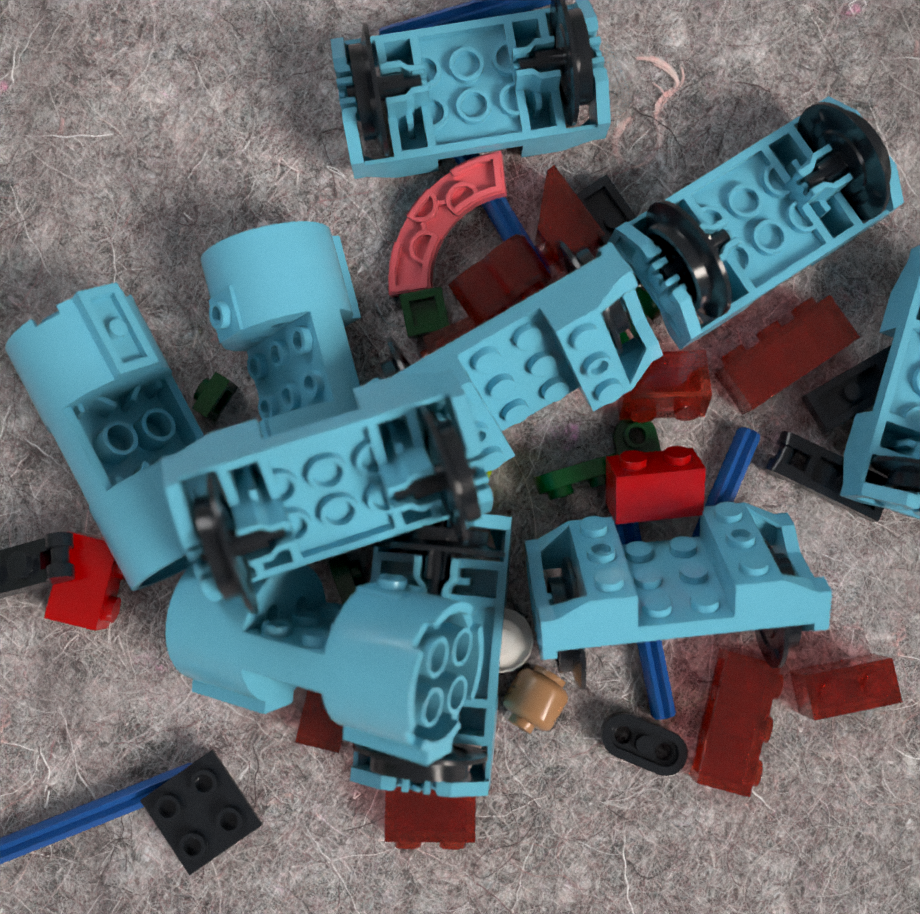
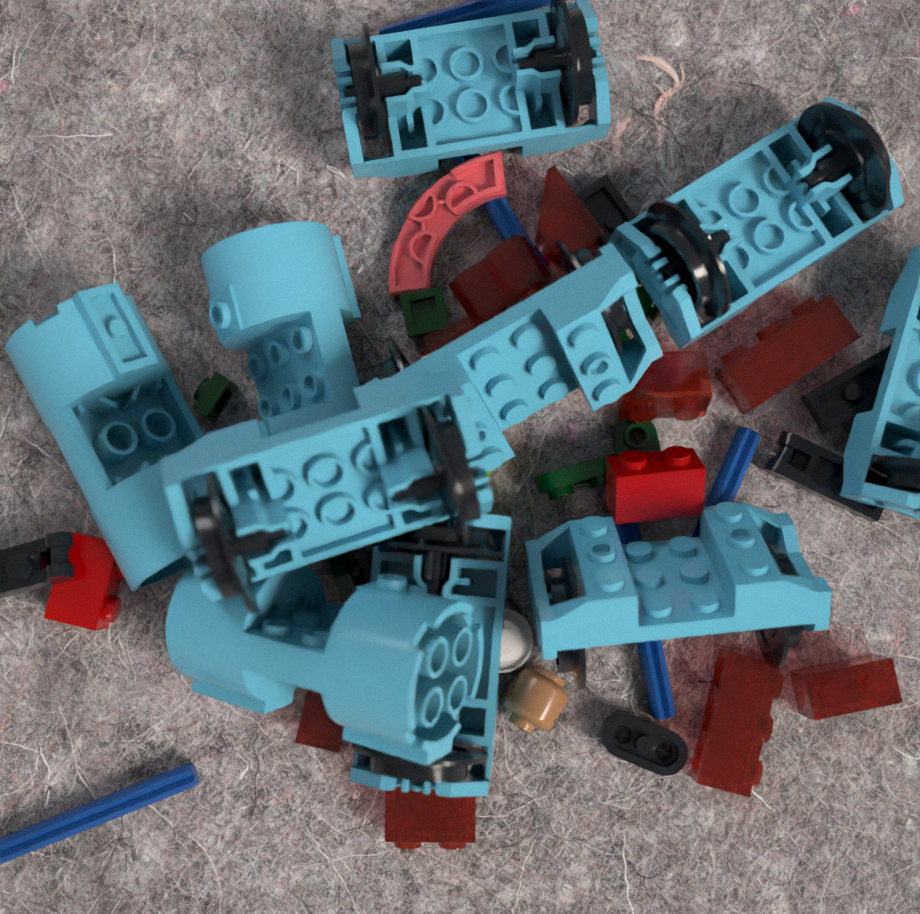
black hinge [140,750,263,876] -> none

